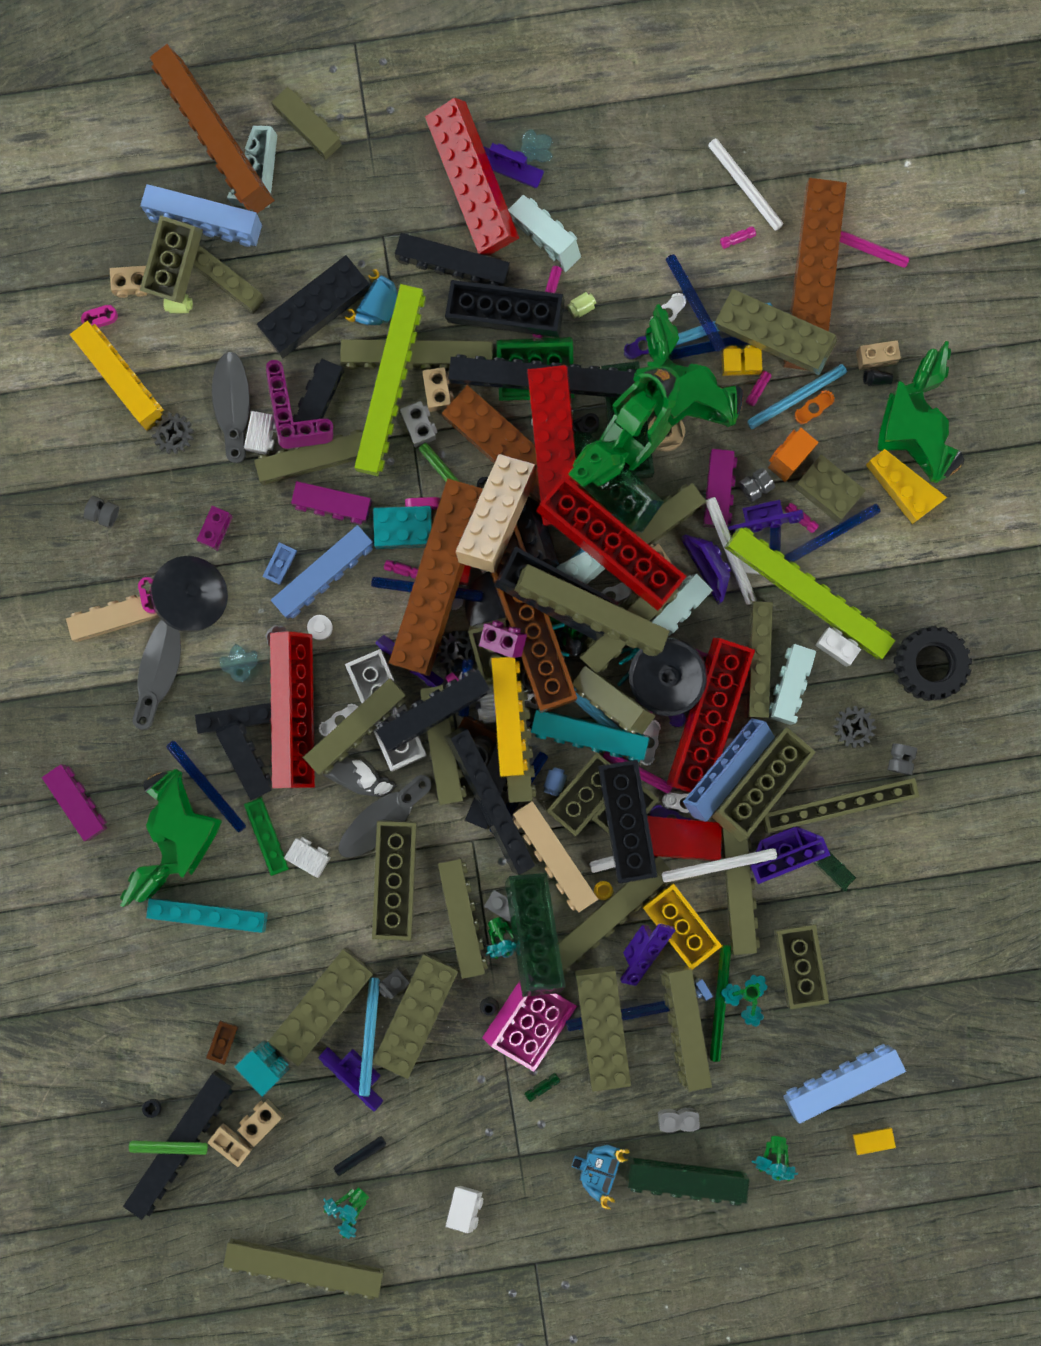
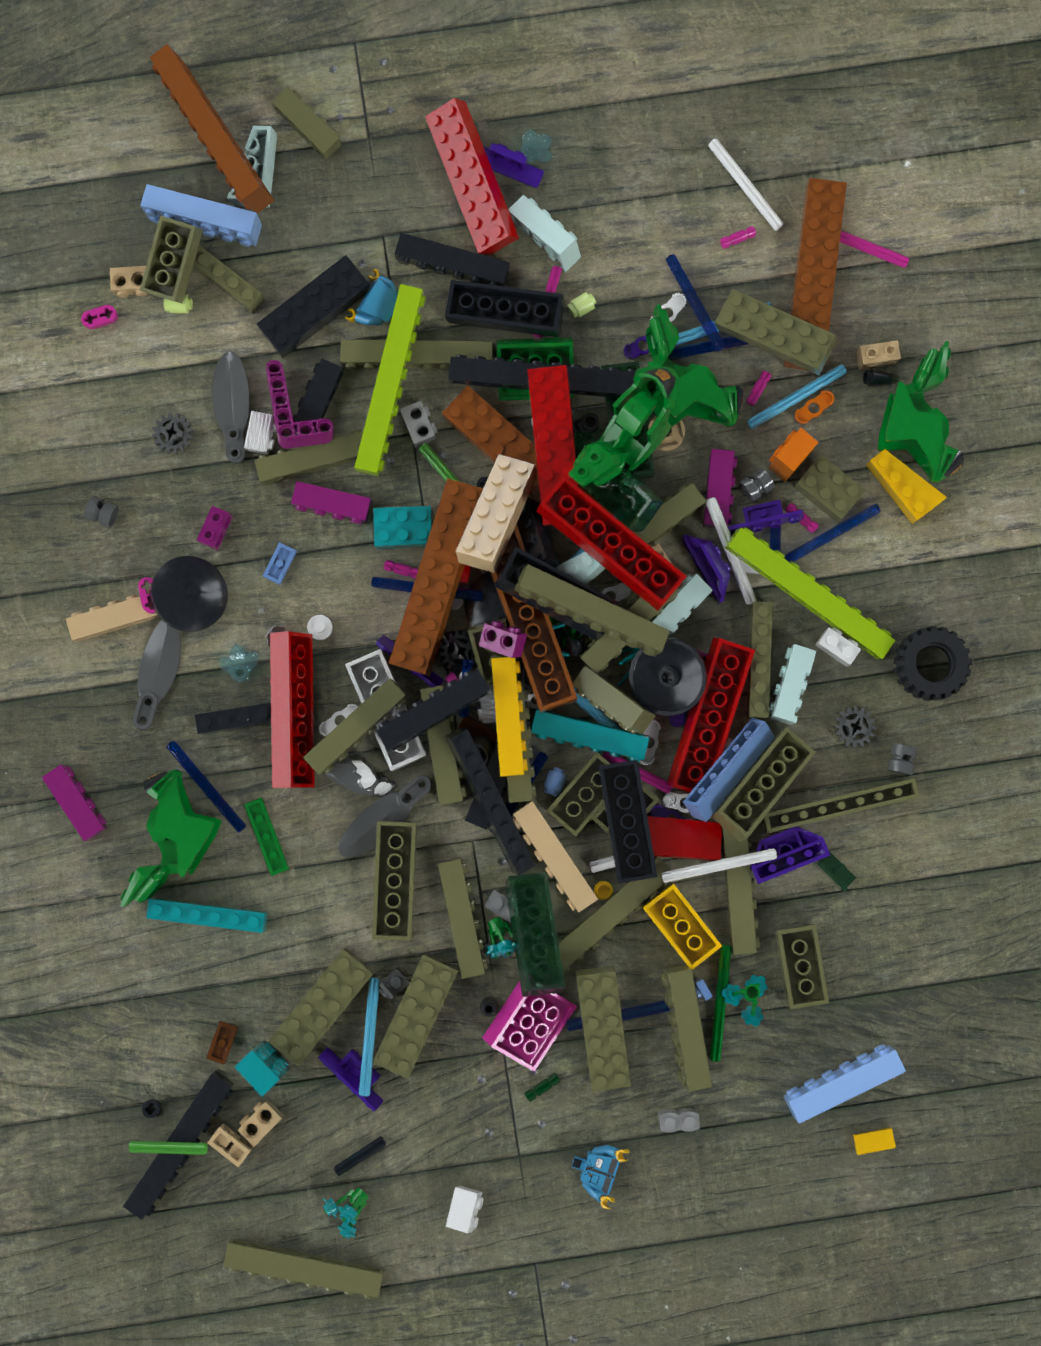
yellow brick [69,320,164,431] -> none
black brick [216,719,272,800] -> none
medium blue brick [271,525,374,619] -> none
white brick [284,837,331,878] -> none
dark pink beam [405,497,441,510] -> none
tan brick [422,367,454,412] -> none
dark purple bracket [620,923,675,986] -> none
clear green brick [626,1157,750,1206] -> none
yellow piece [721,345,762,376] -> none
plant [752,1136,798,1181] -> none

